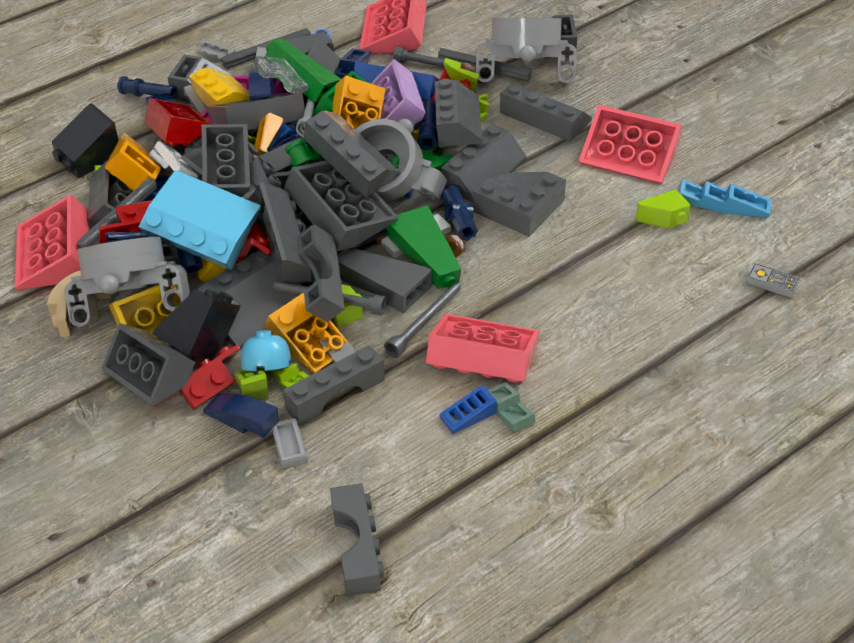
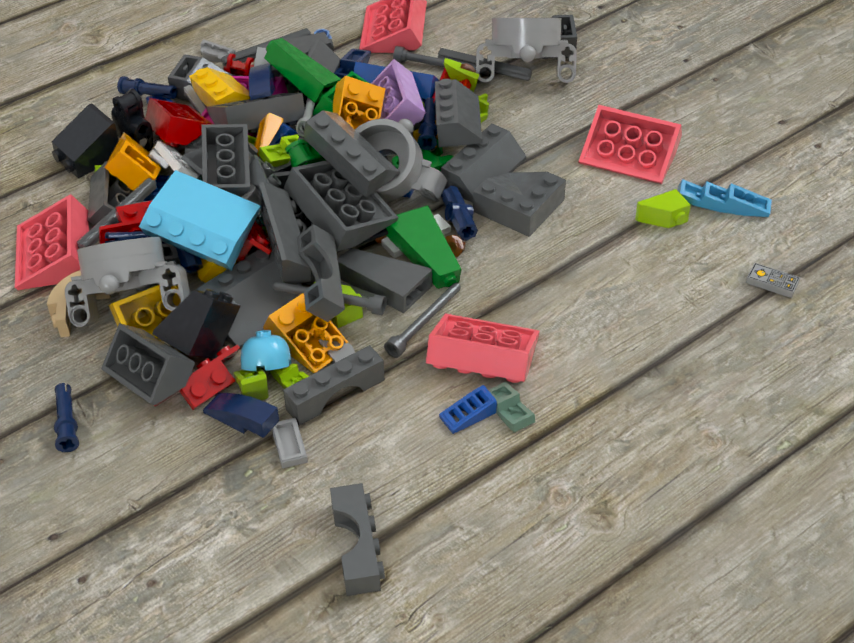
clear plate [252,56,309,93] -> none
dark grey slope [500,83,592,142] -> none
none -> dark blue pin [54,383,79,452]
none -> black piece [111,89,153,152]
none -> red piece [223,53,254,76]
none -> lime slope [258,134,299,167]

